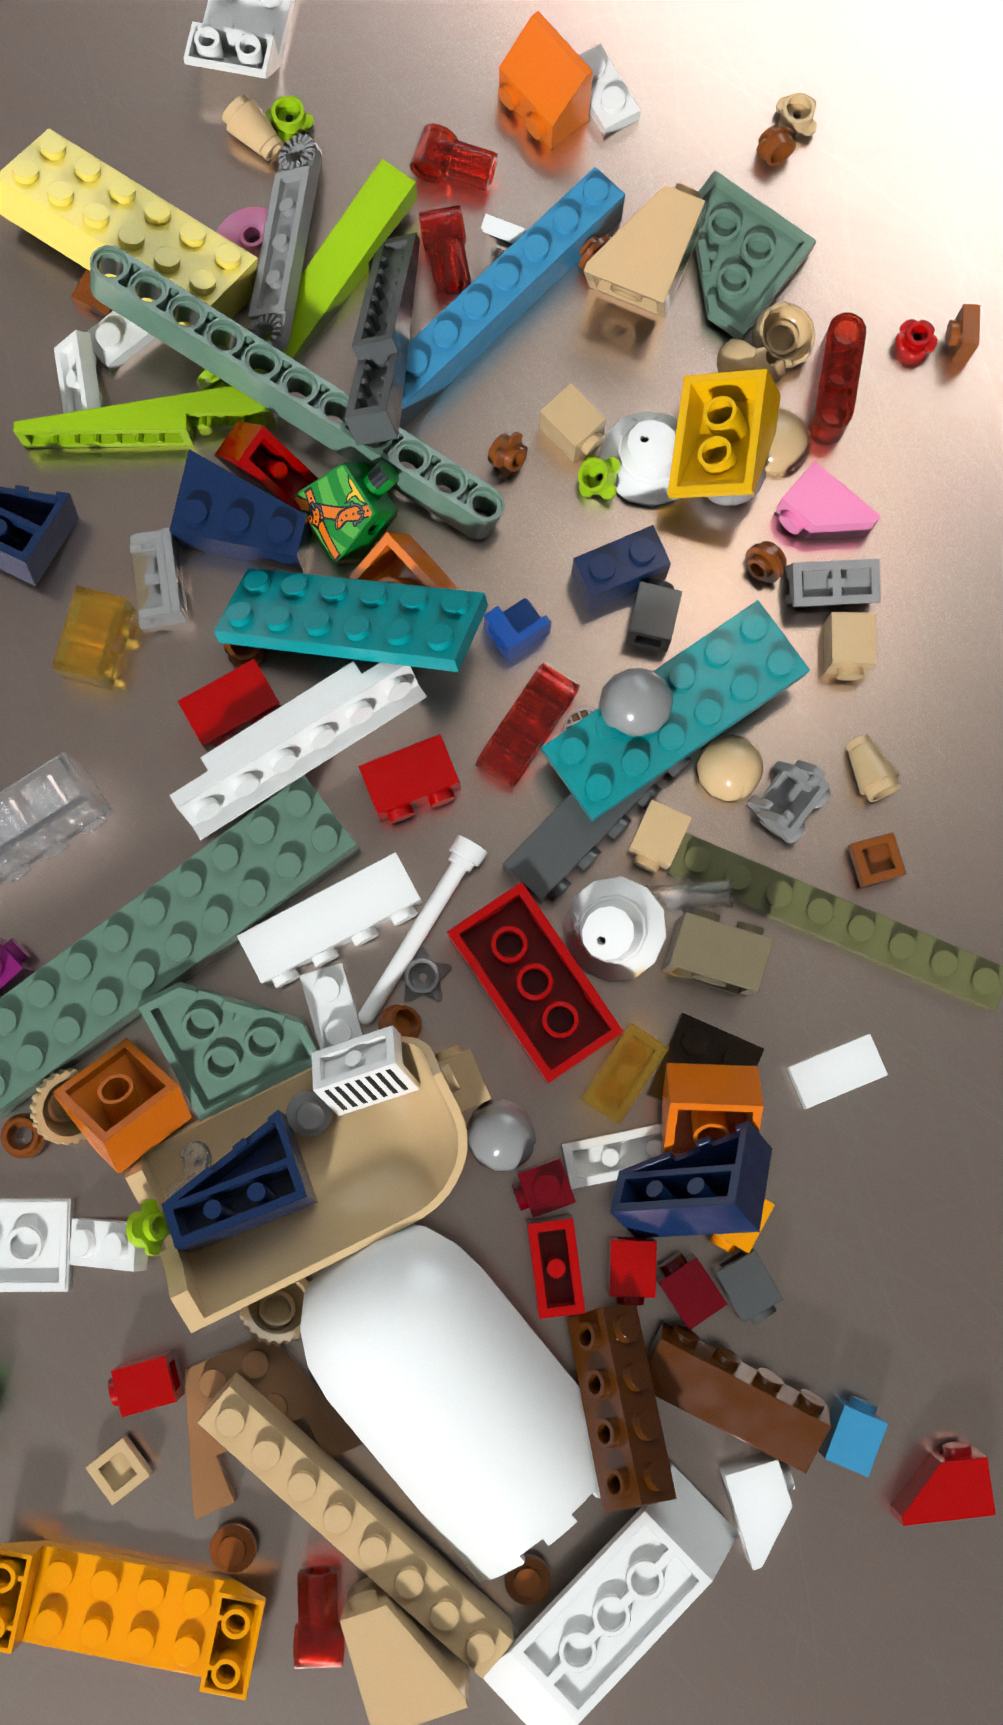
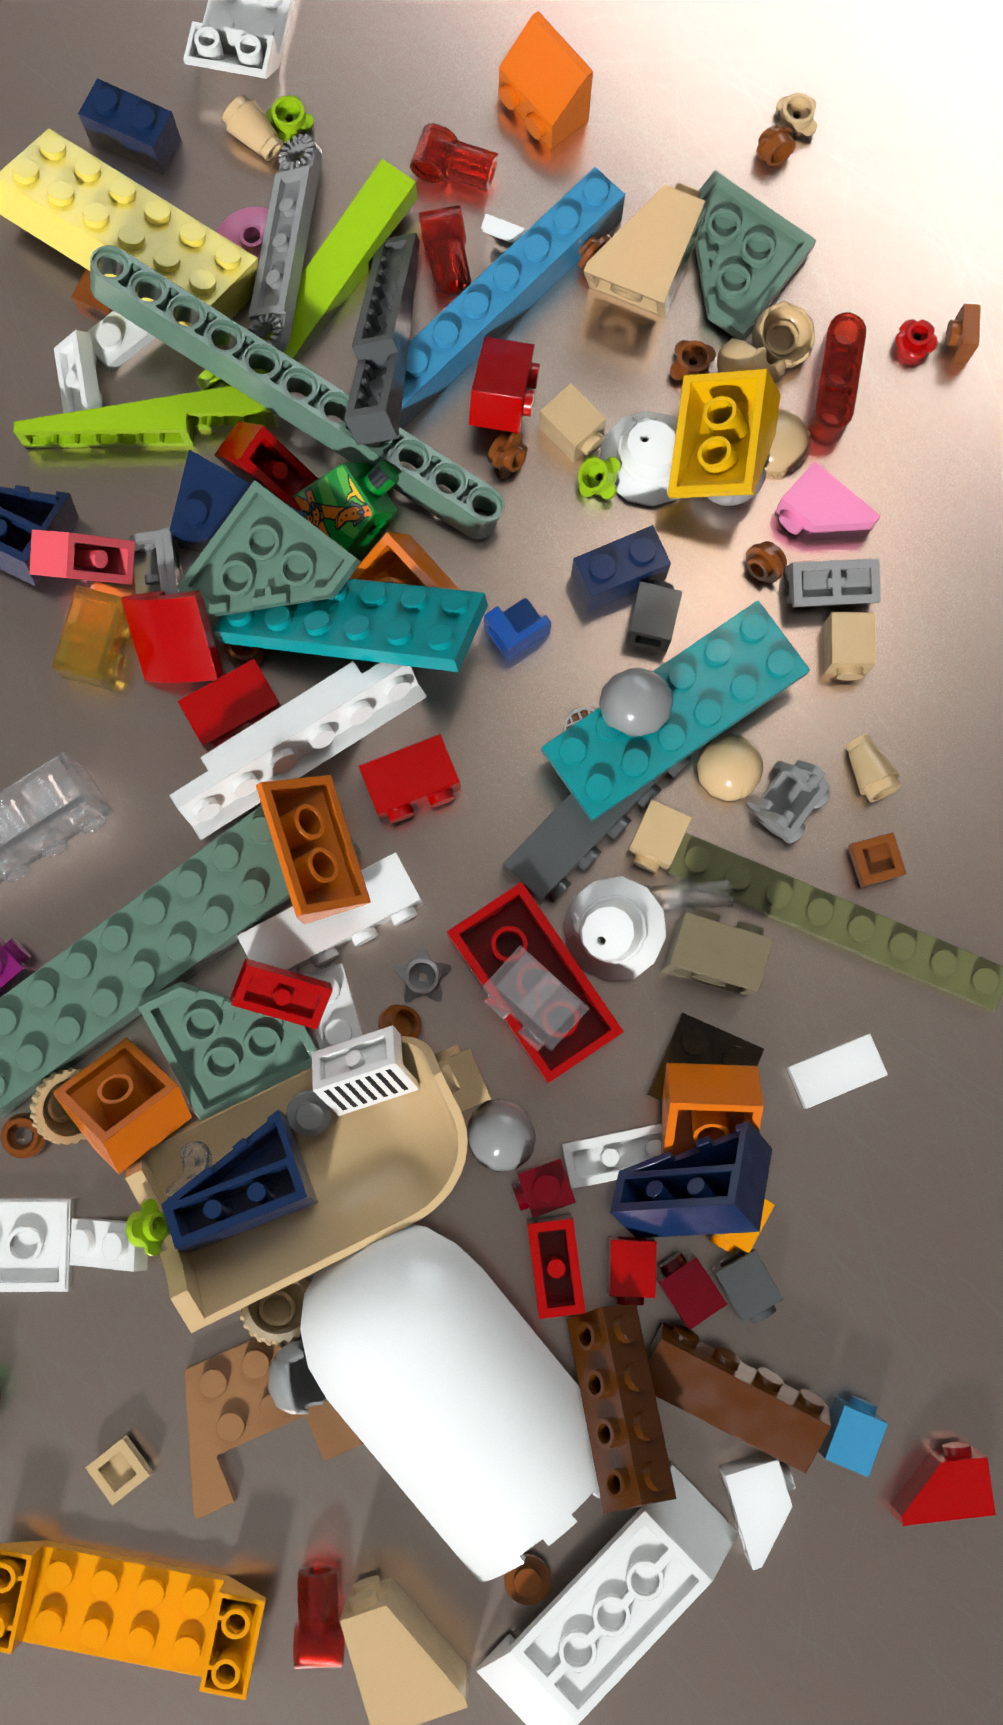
red brick [108,1349,185,1417] -> none
tan brick [197,1372,514,1679] -> none
dark orange plate [209,1523,257,1574] -> none
white piece [358,835,488,1026] -> none
clear red beam [475,662,581,789] -> none
white plate [579,44,641,138] -> none
clear yellow brick [579,1022,669,1125] -> none
none -> coral brick [29,529,135,585]
none -> dark blue brick [78,78,182,175]
none -> red slope [121,590,223,683]
none -> sand green plate [176,480,361,617]
none -> red plate [230,958,333,1029]
none -> orange slope [256,775,371,925]
none -> light grey hair [268,1340,326,1415]
none -> red brick [469,336,540,433]
none -> clear brick [482,946,590,1051]
none -> dark orange plate [670,340,716,380]

